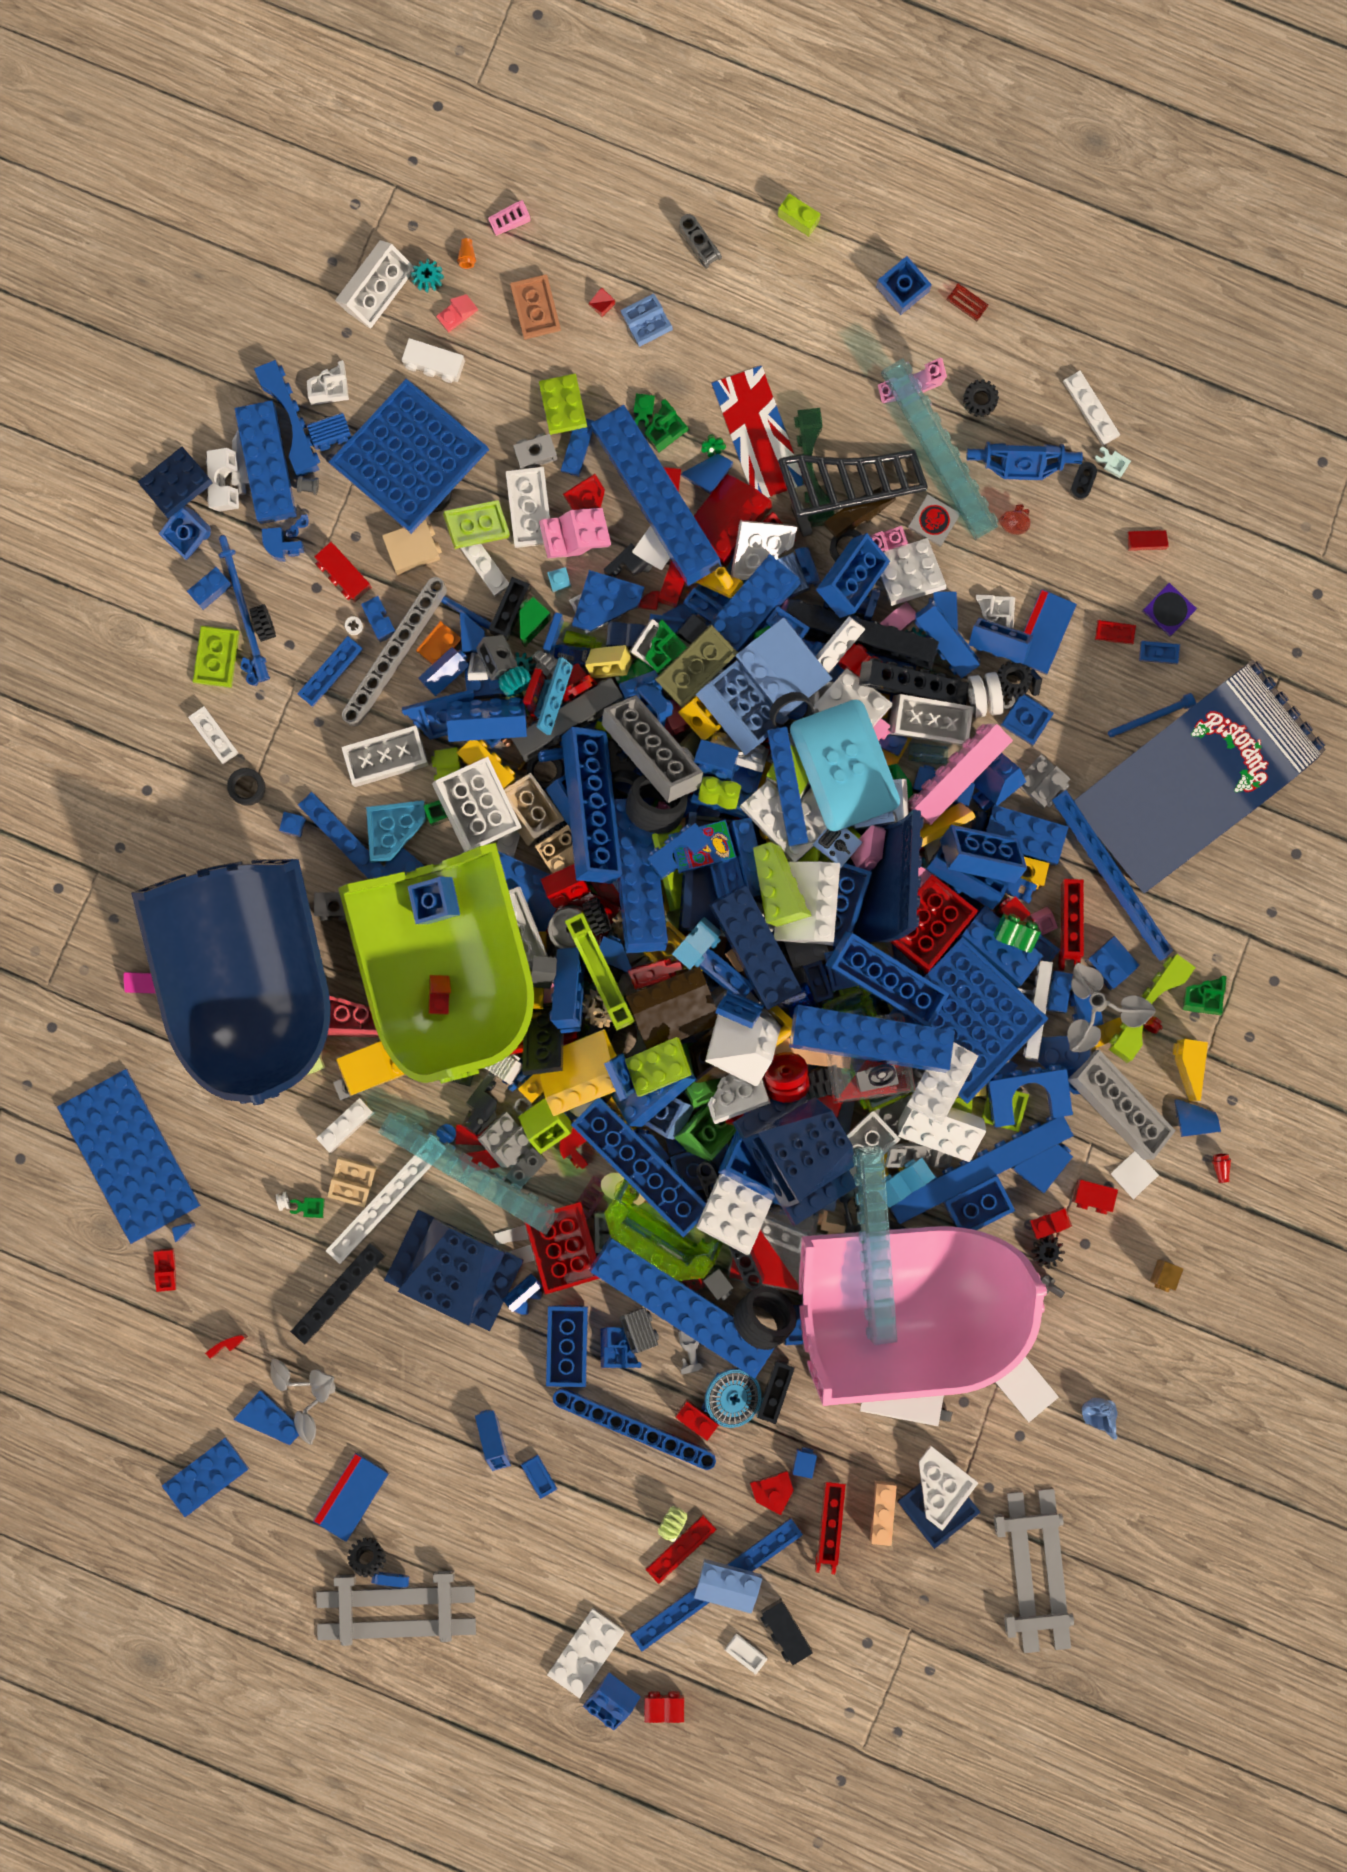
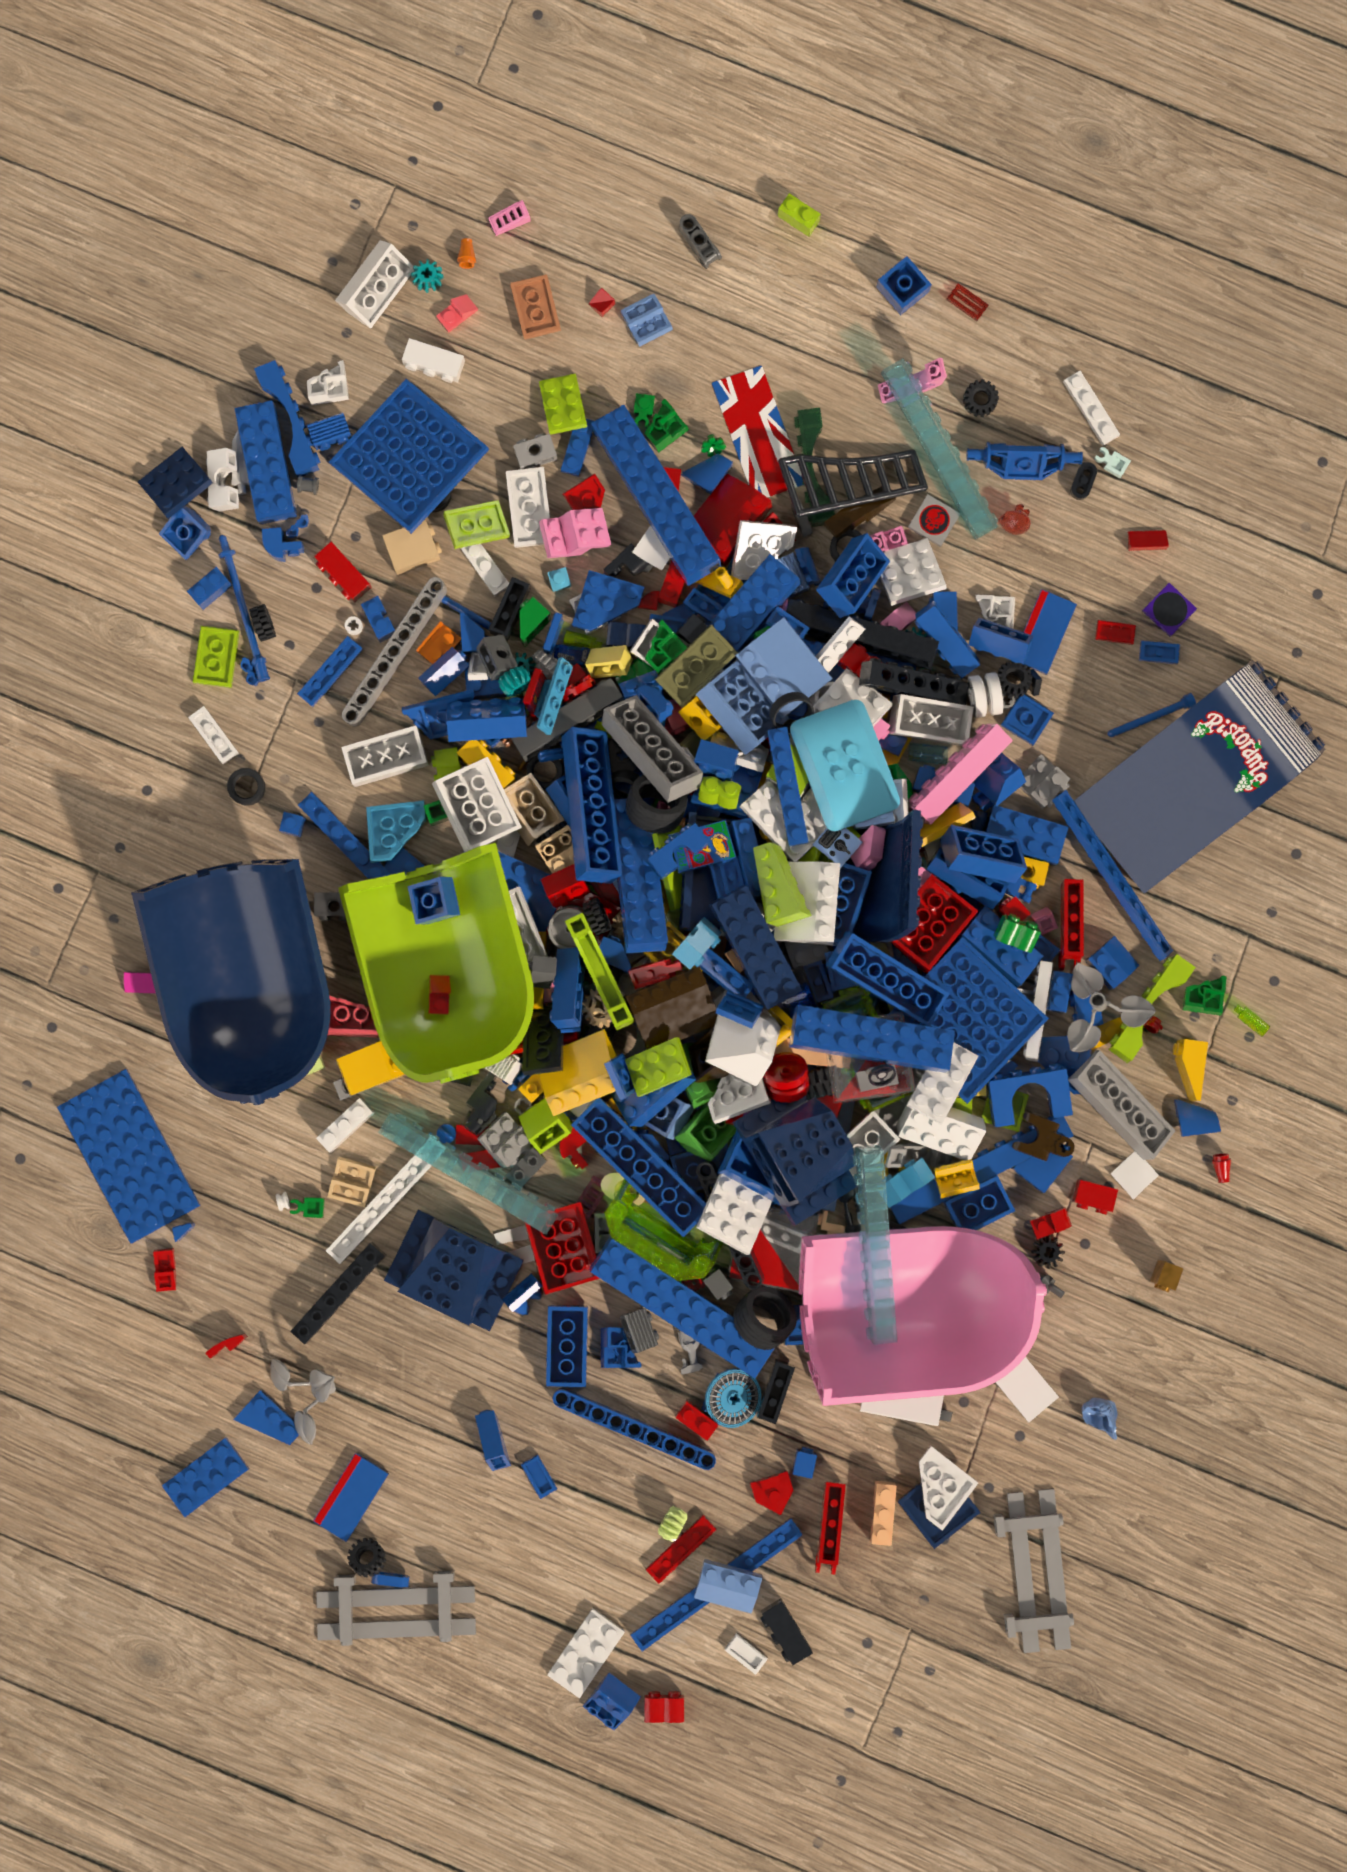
none -> yellow bracket [934,1159,980,1199]
none -> dark brown piece [1012,1113,1075,1162]
none -> clear neon green cylinder [1233,1004,1271,1037]

